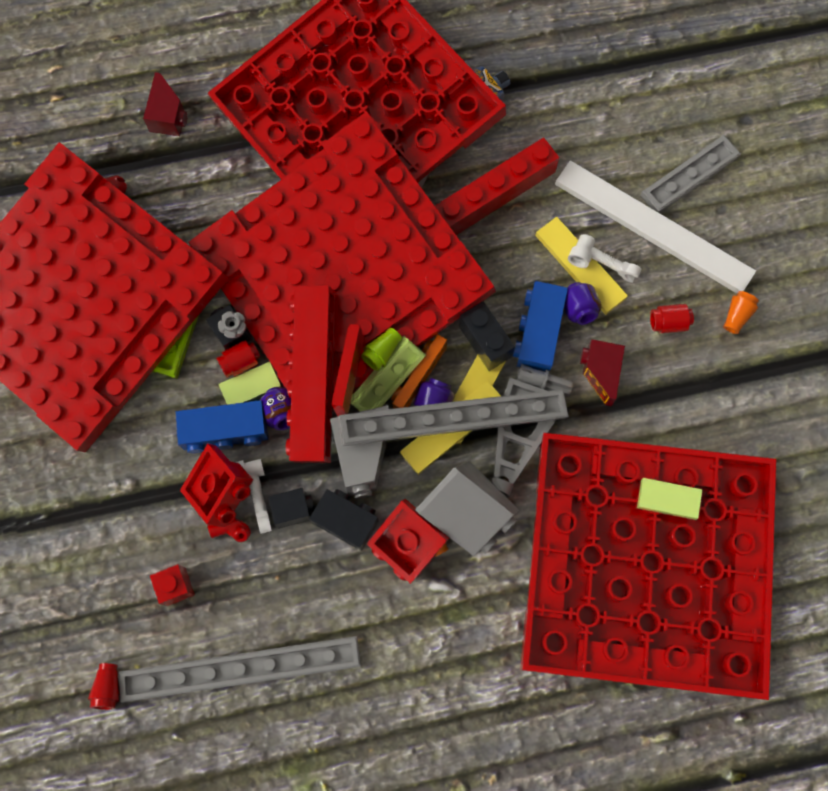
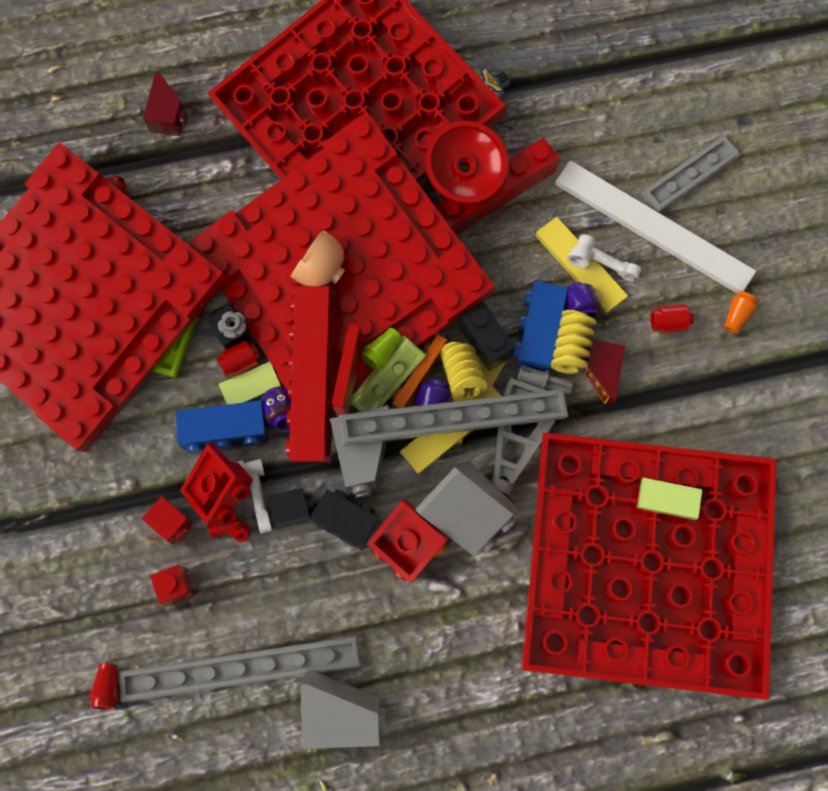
none -> red brick [141,496,193,545]
none -> light nougat cylinder [291,230,345,286]
none -> light grey slope [300,670,387,749]
none -> red dish [425,121,509,204]
none -> light yellow piece [440,342,487,401]
none -> light yellow piece [551,310,597,374]

